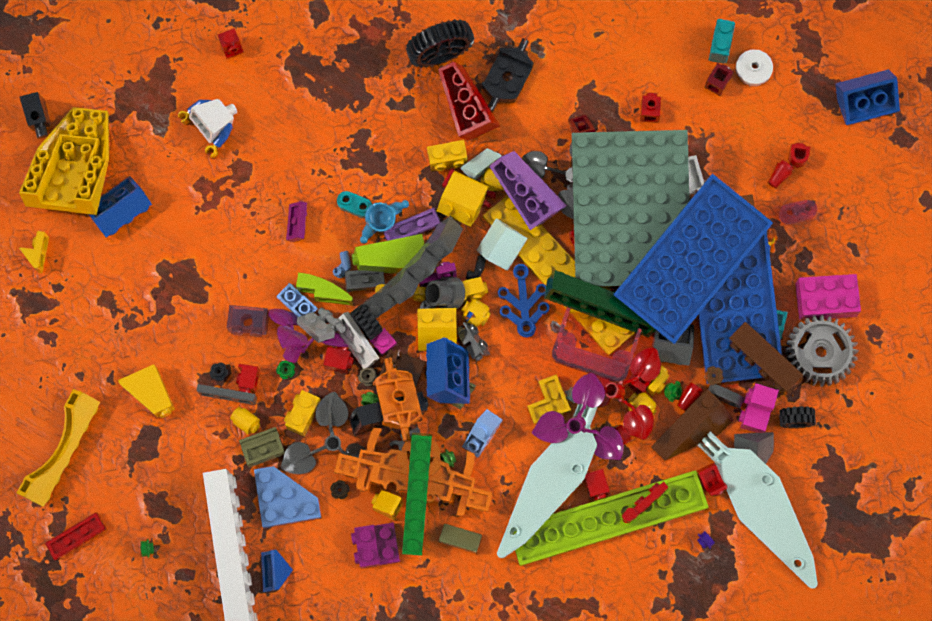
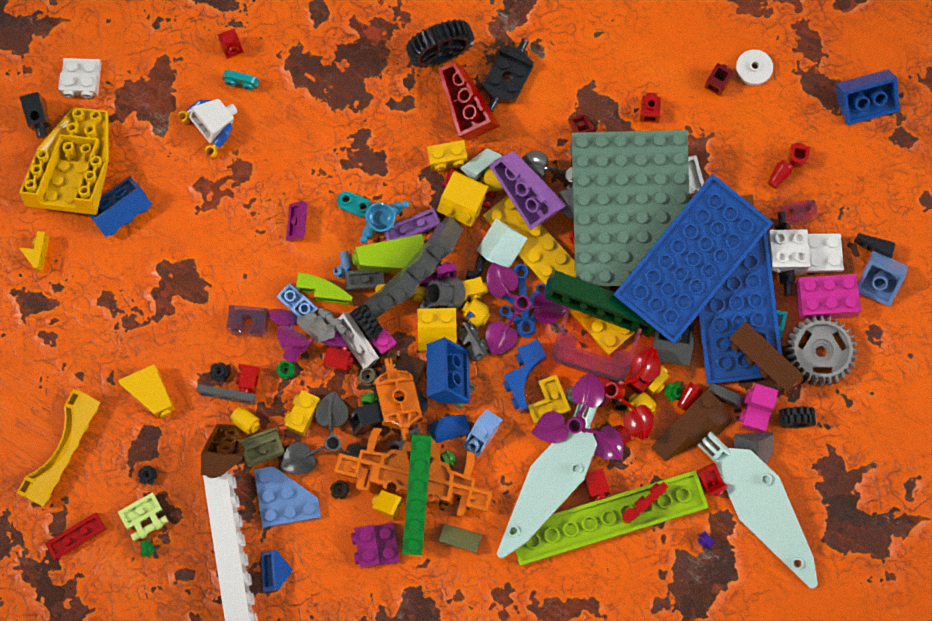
clear orange plate [704,366,723,385] -> none
teal brick [708,19,735,64] -> none
none -> white plate [58,58,102,98]
none -> yellowish green plate [118,492,169,541]
none -> black plate [138,465,157,485]
none -> reddish brown wedge [201,424,245,478]
none -> teal plate [222,70,260,91]
none -> blue slope [428,414,470,443]
none -> magenta plant [485,263,568,354]
none -> blue arch [502,339,546,414]
none -> dark brown plate [611,395,628,411]
none -> white piece [767,212,844,296]
none -> black slope [854,233,895,258]
none -> medium blue slope [858,251,908,307]

